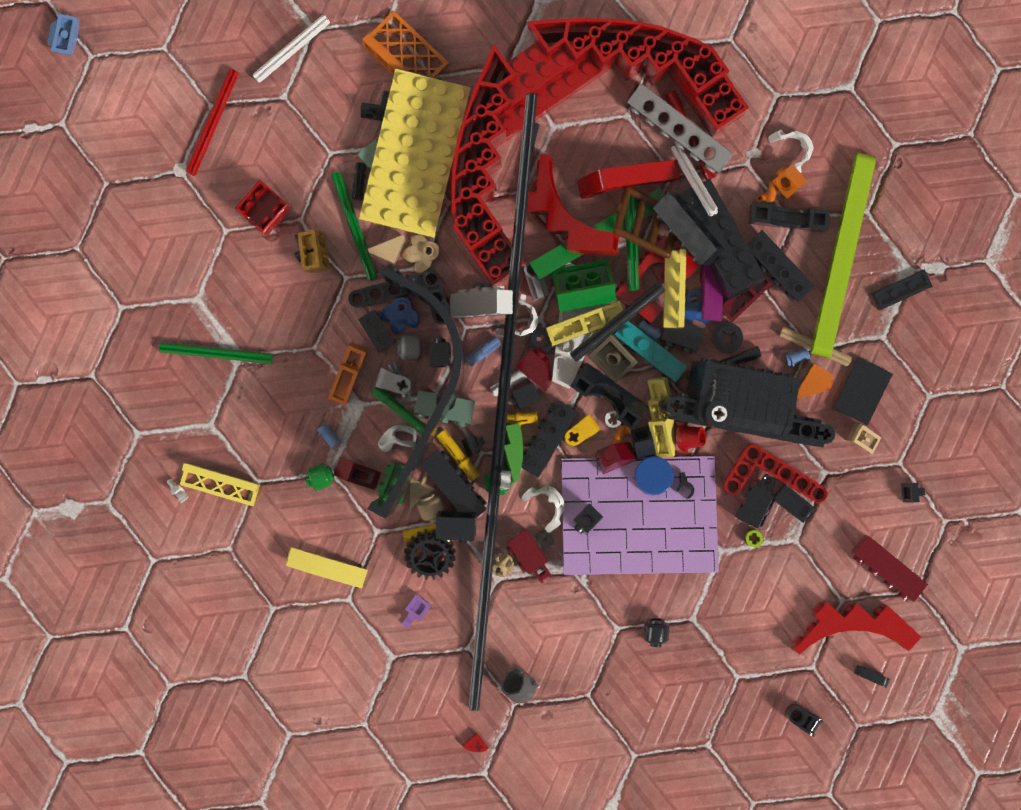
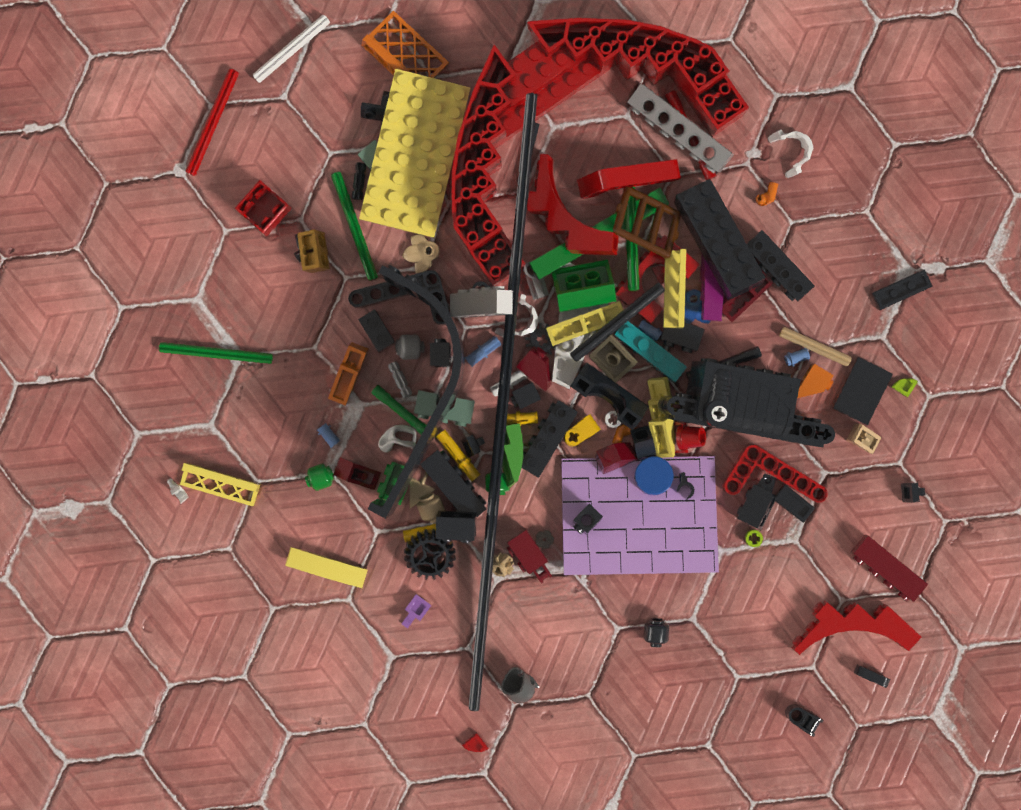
medium blue slope [47,14,79,56] -> none
tan slope [368,235,406,265] -> none
light grey piece [375,368,414,394] -> none
blue plate [381,296,419,334] -> none
white piece [500,470,511,489] -> none
white helmet [521,485,565,533] -> none
black brick [653,192,725,265] -> none
white axle [671,145,718,216] -> none
black gear [712,322,743,353] -> none
black arch [748,202,830,232] -> none
orange brick [772,164,807,199] -> none
lime beam [810,152,876,358] -> none
none -> lime tile [891,378,918,397]

